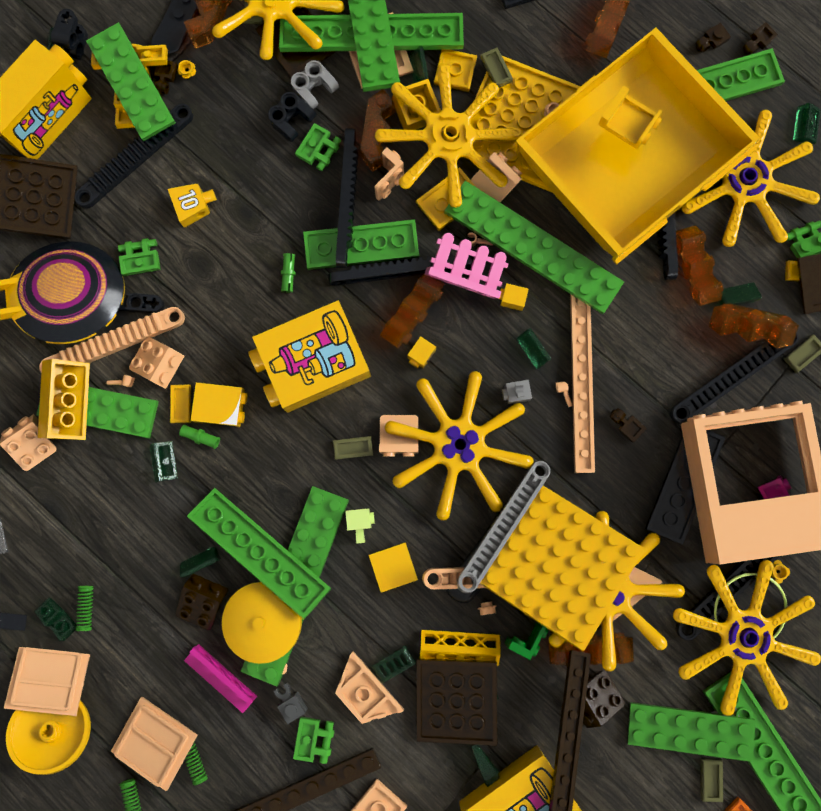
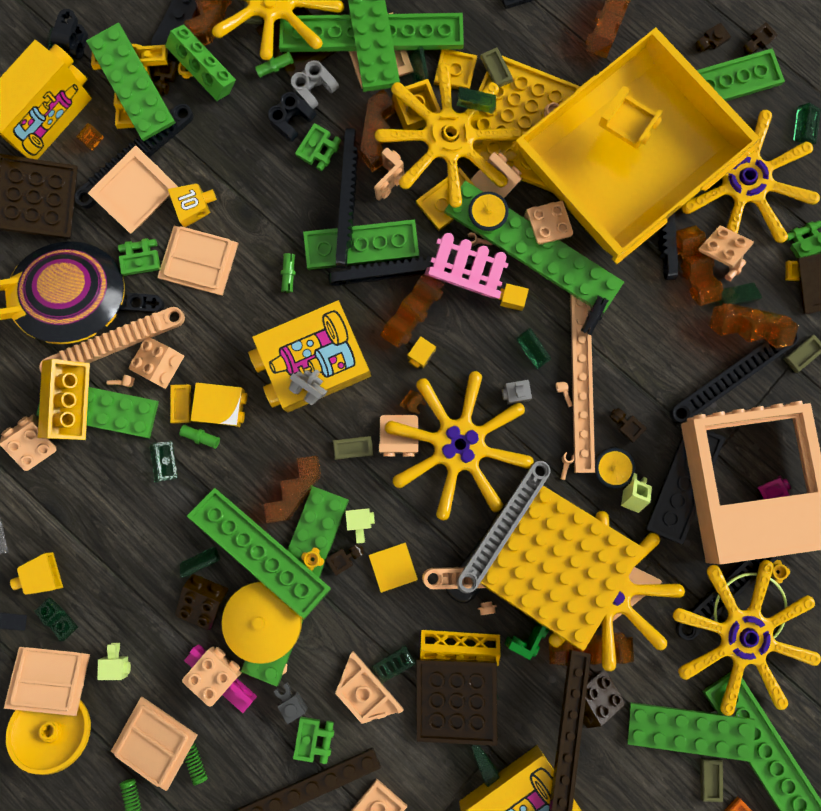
bright green piece [76,586,94,631] -> none
none -> yellow torso [10,552,63,595]
none -> clear orange tile [77,123,104,151]
none -> light nougat piece [88,145,178,234]
none -> yellowish green brick [97,643,131,680]
none -> light nougat piece [157,226,239,296]
none -> bright green brick [165,24,236,101]
none -> light nougat bracket [182,646,242,707]
none -> bright green pin [255,52,294,78]
none -> clear orange brick [264,456,321,523]
none -> light grey hips [289,369,328,405]
none -> yellow plate [301,548,324,571]
none -> dark brown plate [326,543,364,576]
none -> clear orange tile [400,390,426,414]
none -> clear green slope [456,87,496,114]
none -> yellow wheel [468,192,509,231]
none -> light nougat bracket [524,200,573,244]
none -> light nougat hand [560,452,575,480]
none -> black pin [581,295,609,335]
none -> yellow wheel [595,448,636,489]
none -> yellowish green brick [621,473,652,513]
none -> light nougat plate [699,225,754,281]

